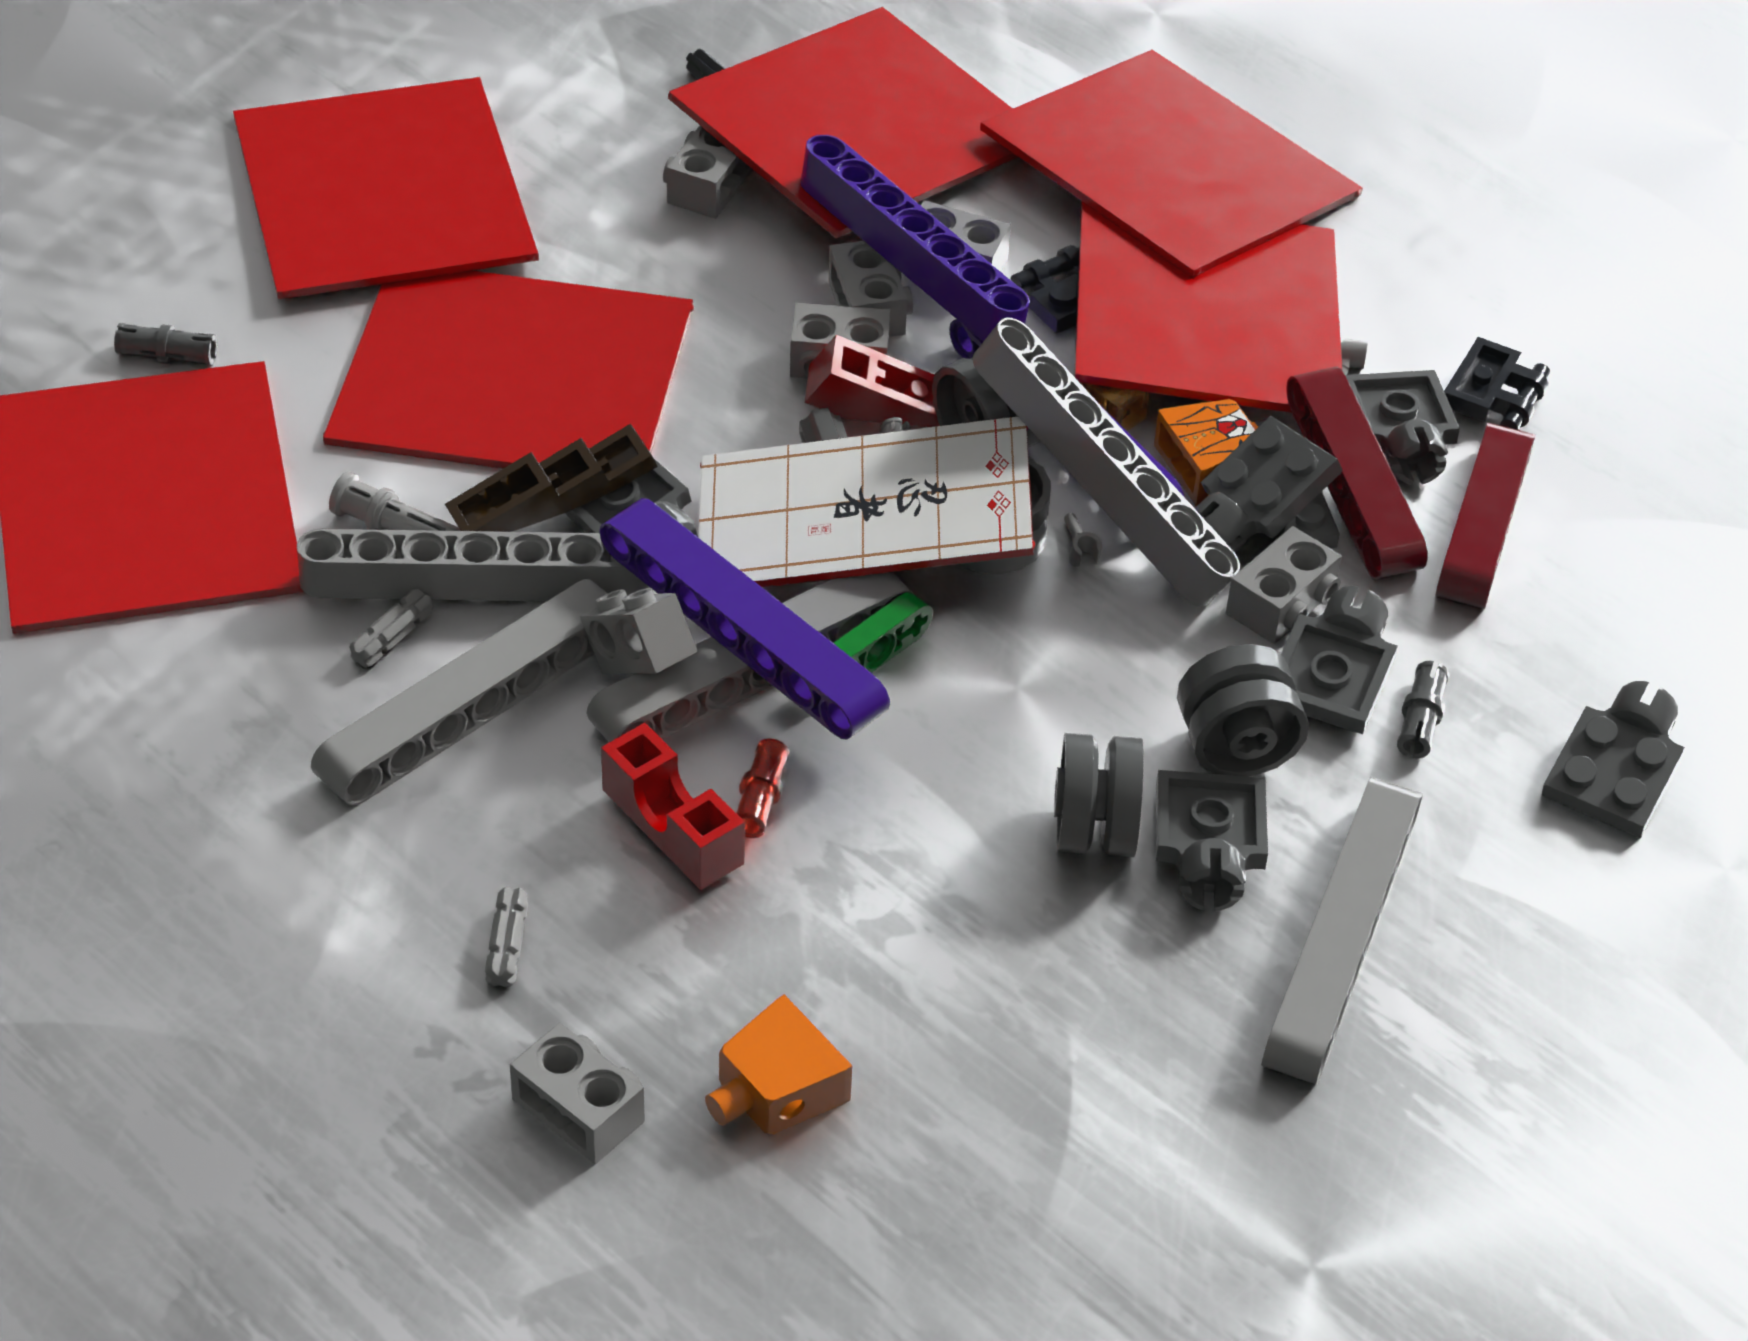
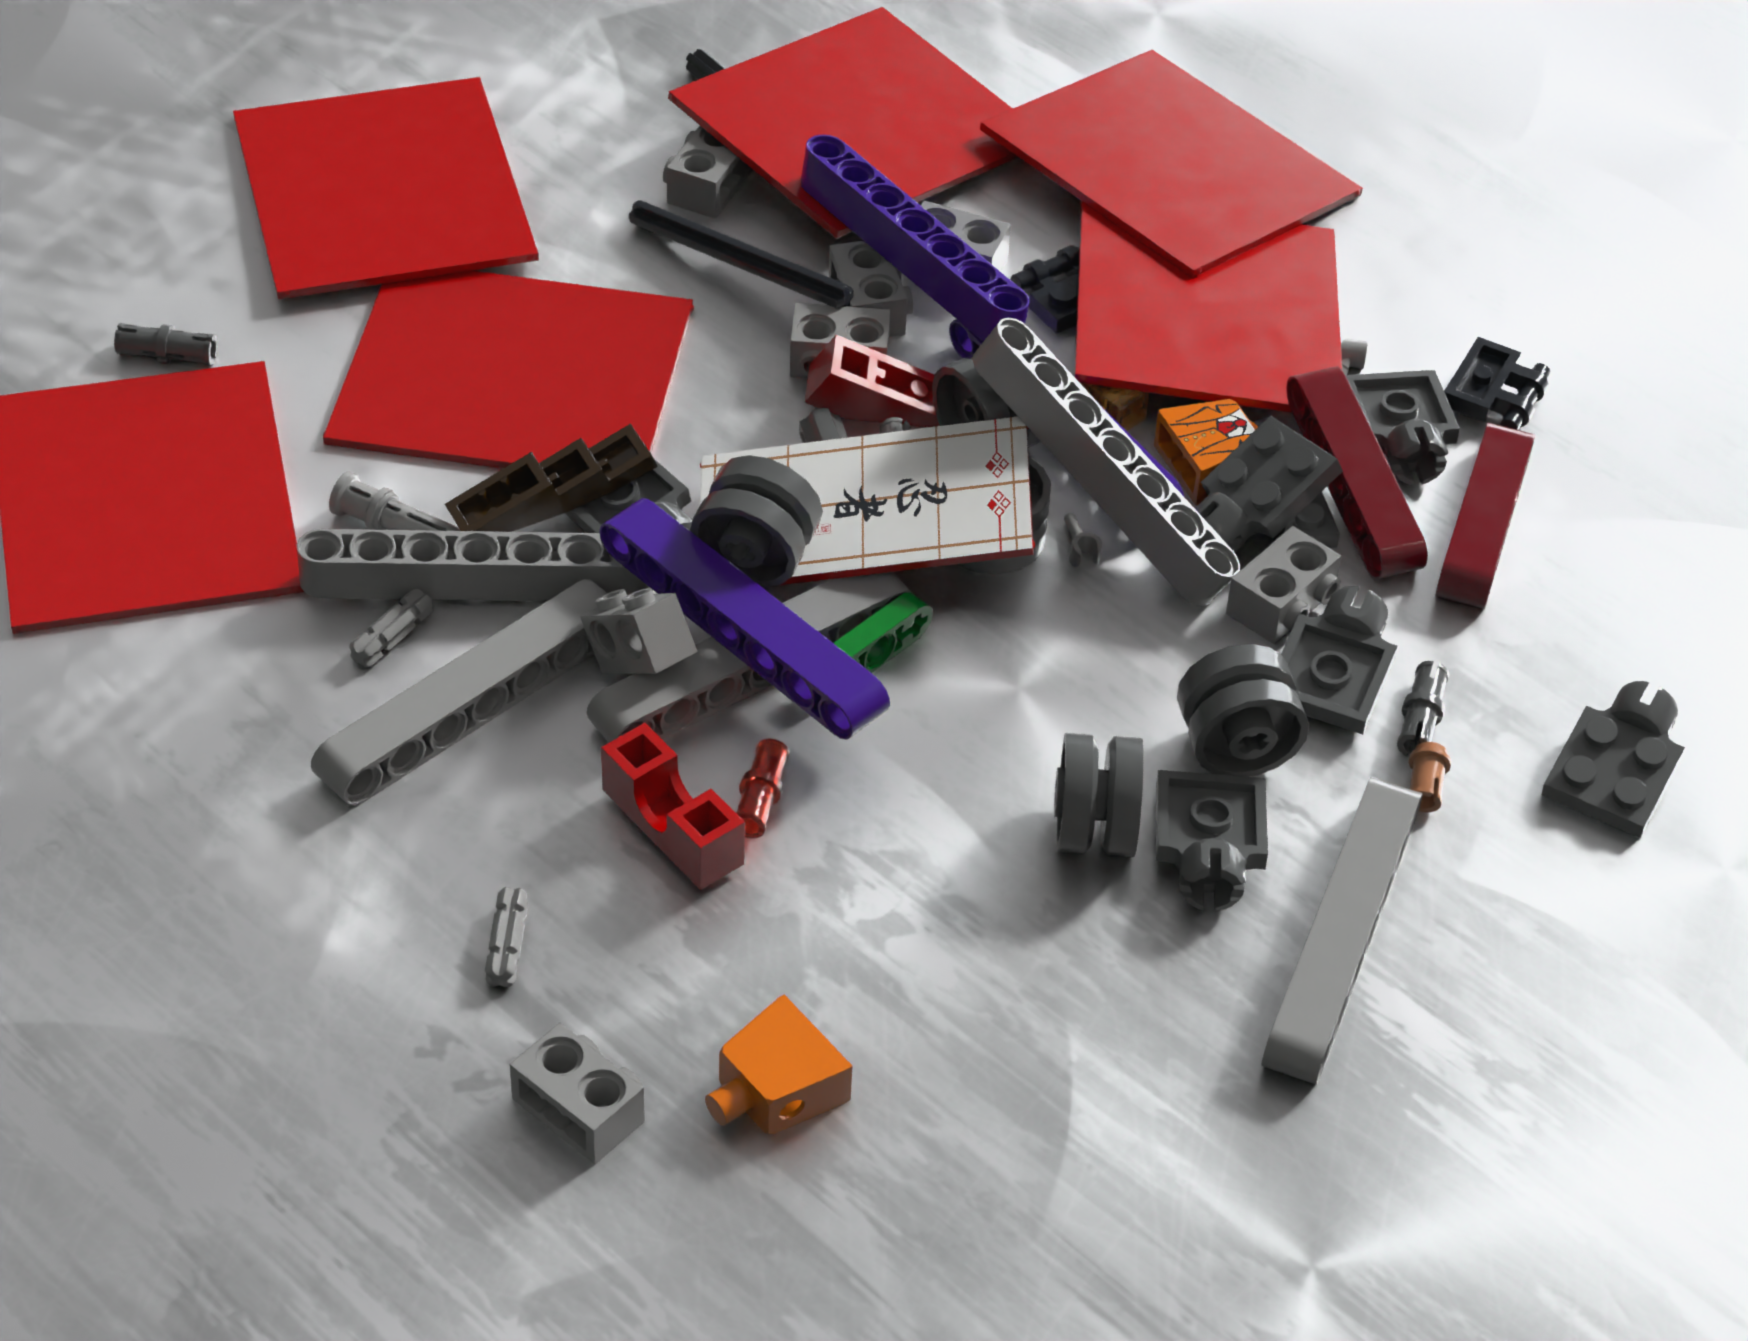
none -> black axle [628,200,854,308]
none -> dark grey wheel [690,455,823,587]
none -> nougat pin [1408,742,1452,813]

